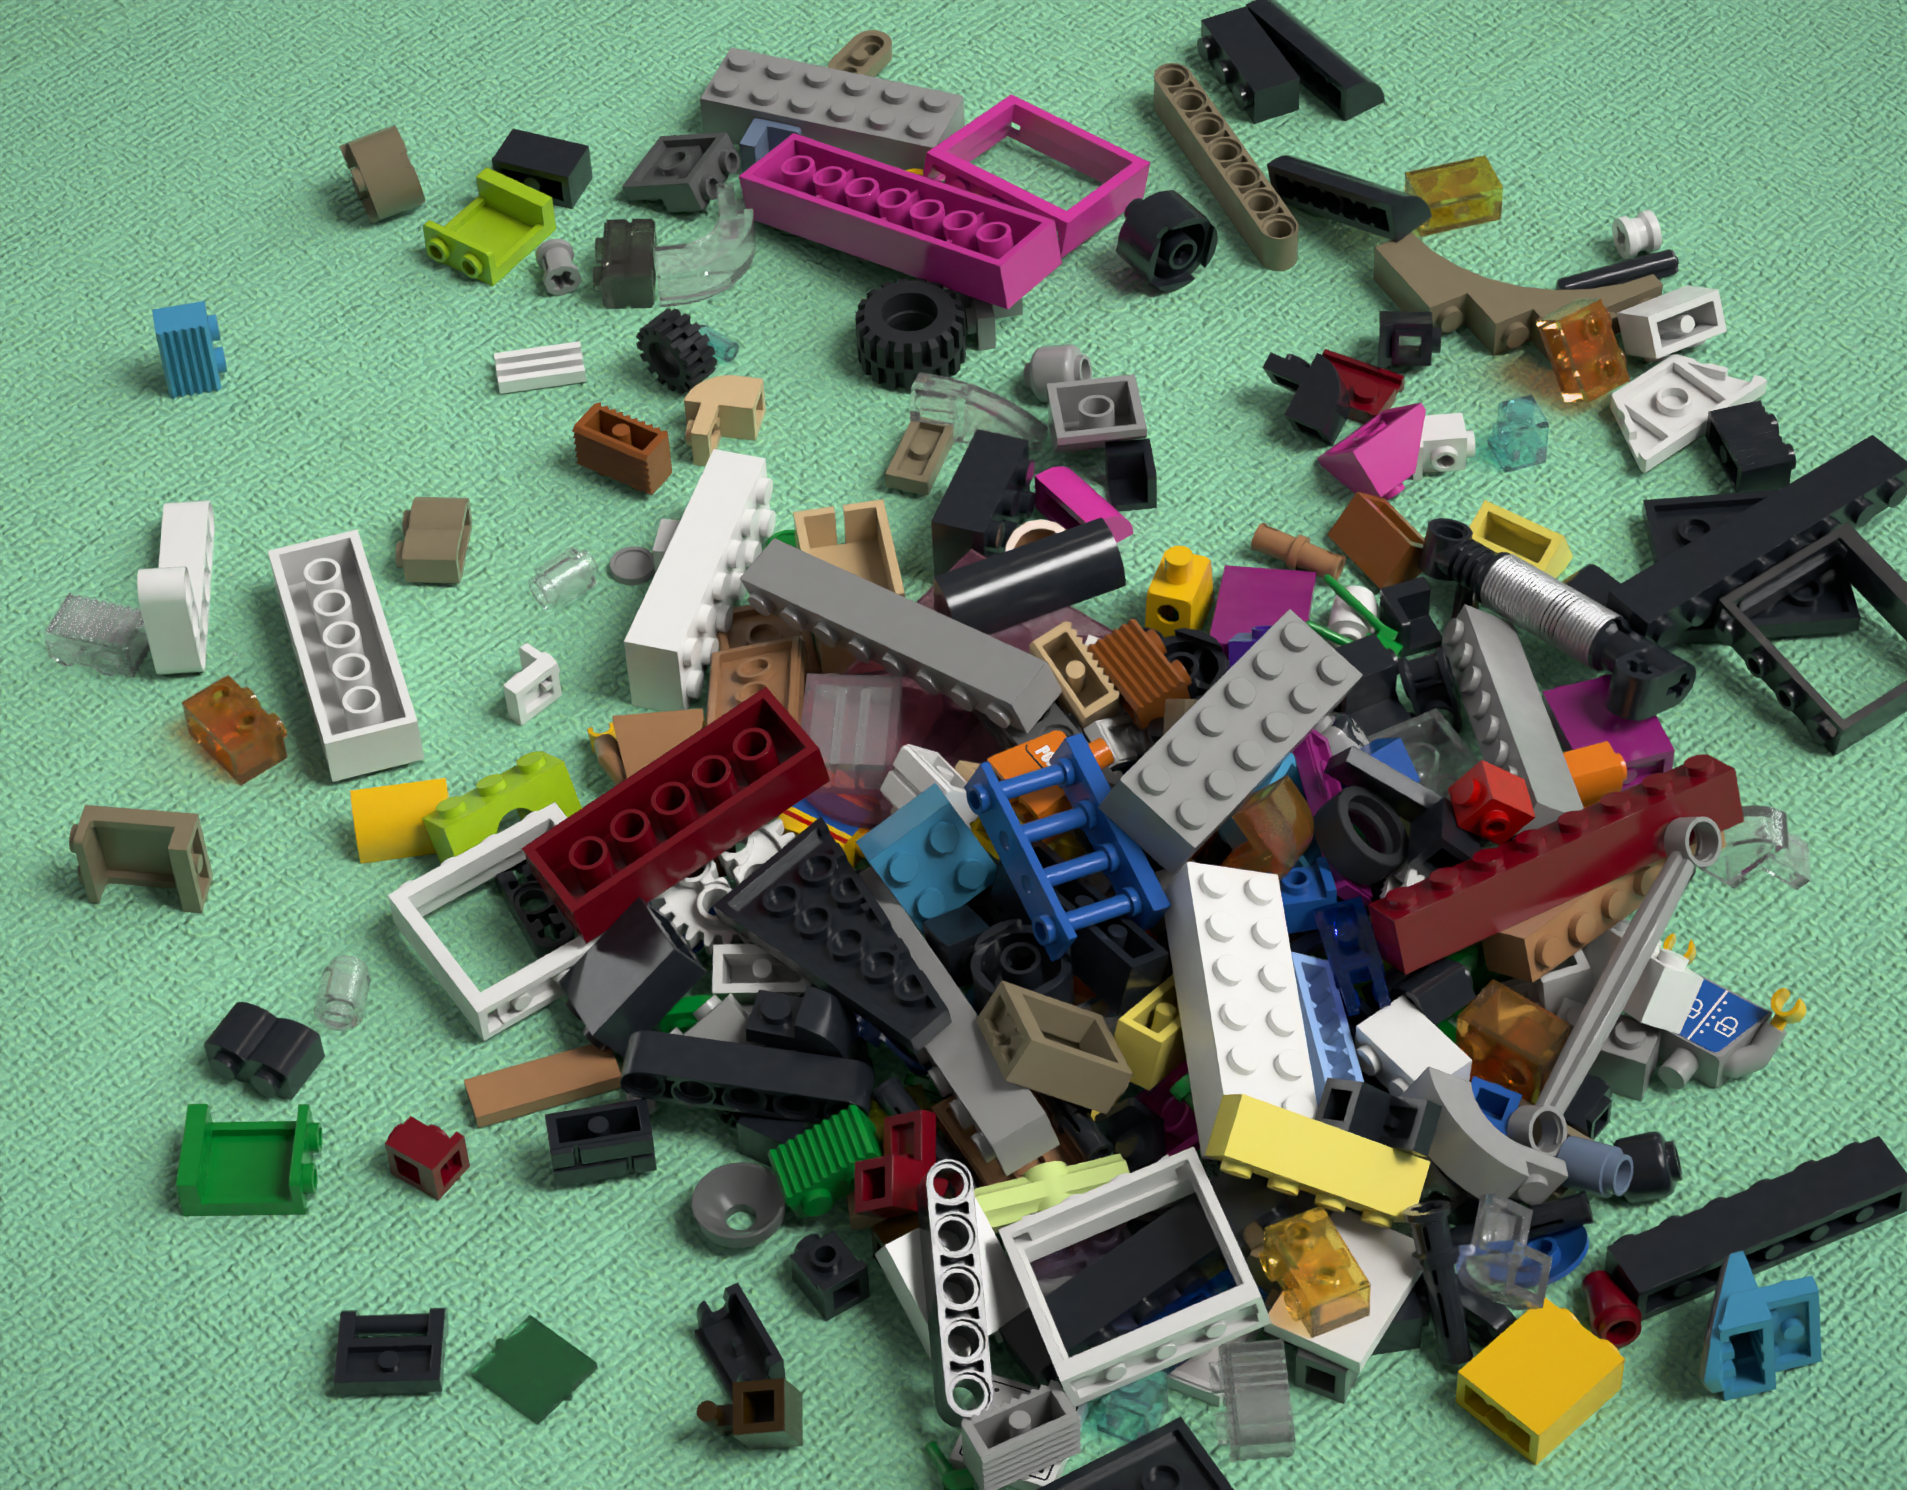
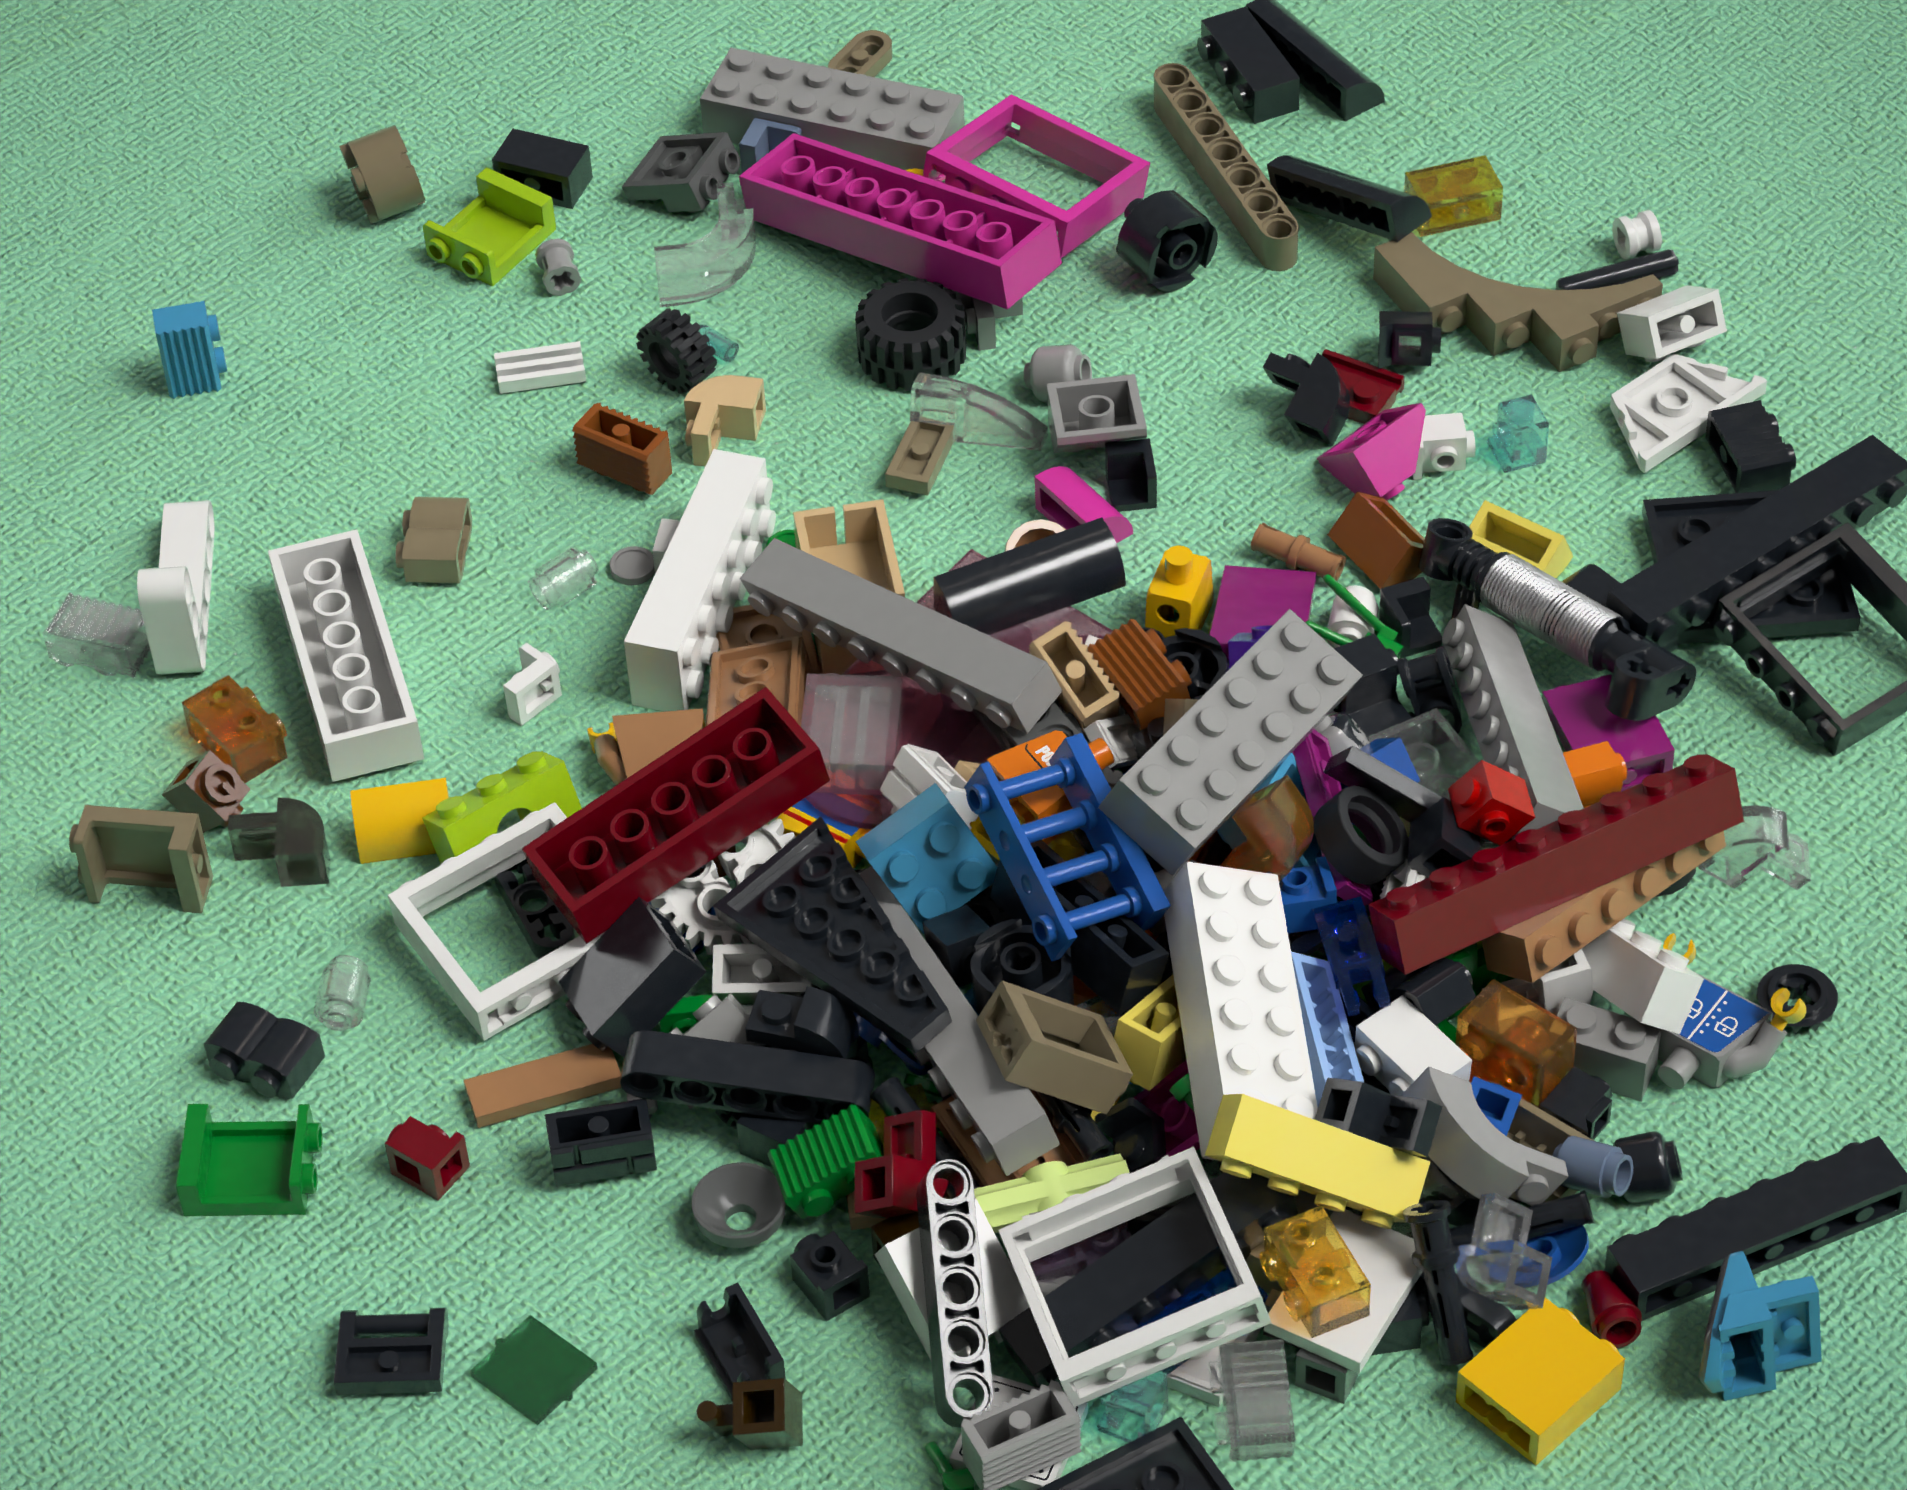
clear smoke brick [593,219,658,309] -> none
black brick [931,429,1036,577] -> none
light grey piece [1507,816,1722,1157] -> none
clear orange brick [1535,299,1631,402] -> none
none -> reddish brown brick [162,750,250,833]
none -> clear smoke brick [228,798,330,887]
none -> black gear [1756,964,1838,1034]

